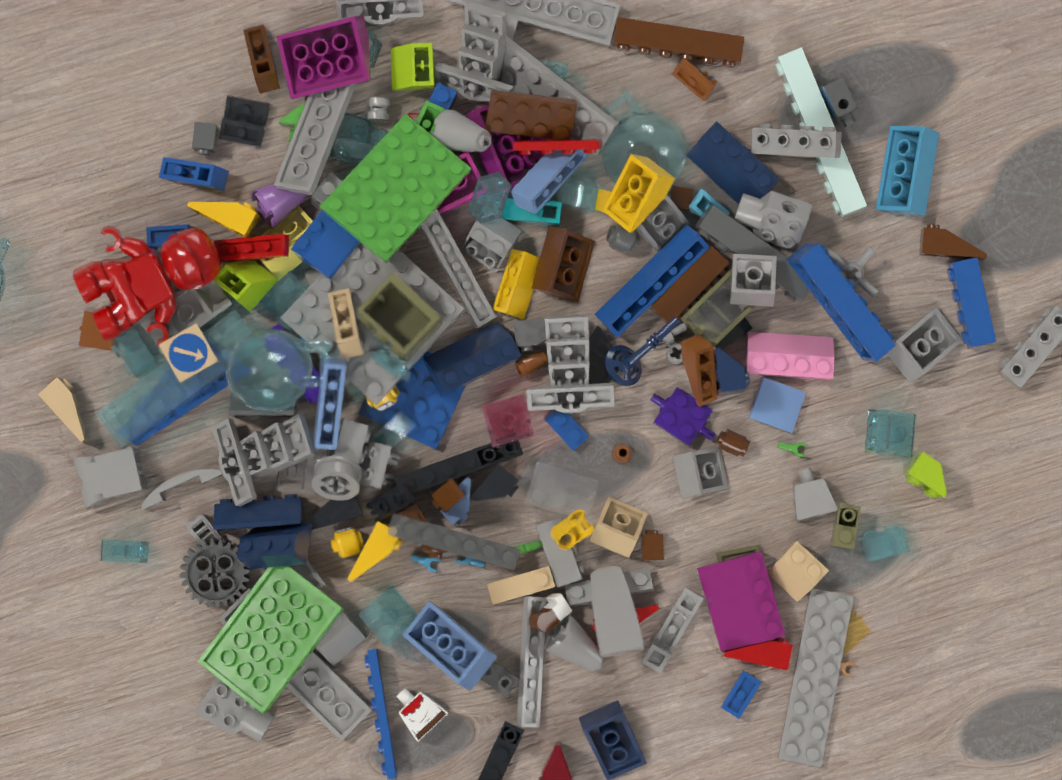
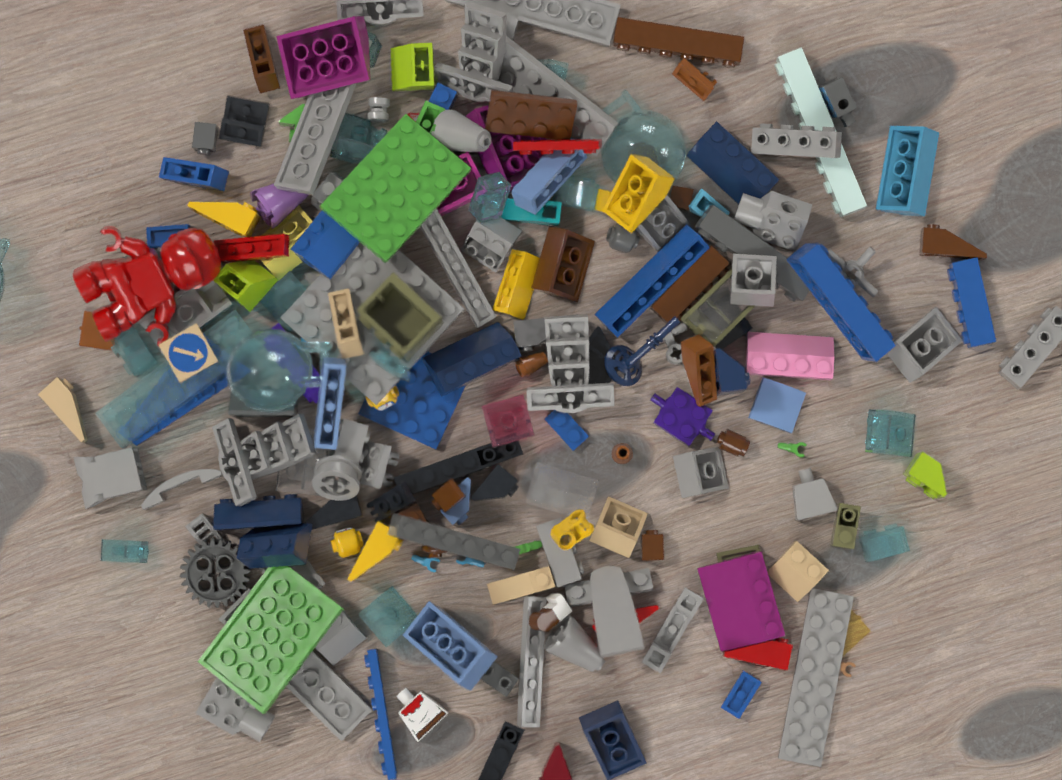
clear light blue slope [371,411,415,449] -> none

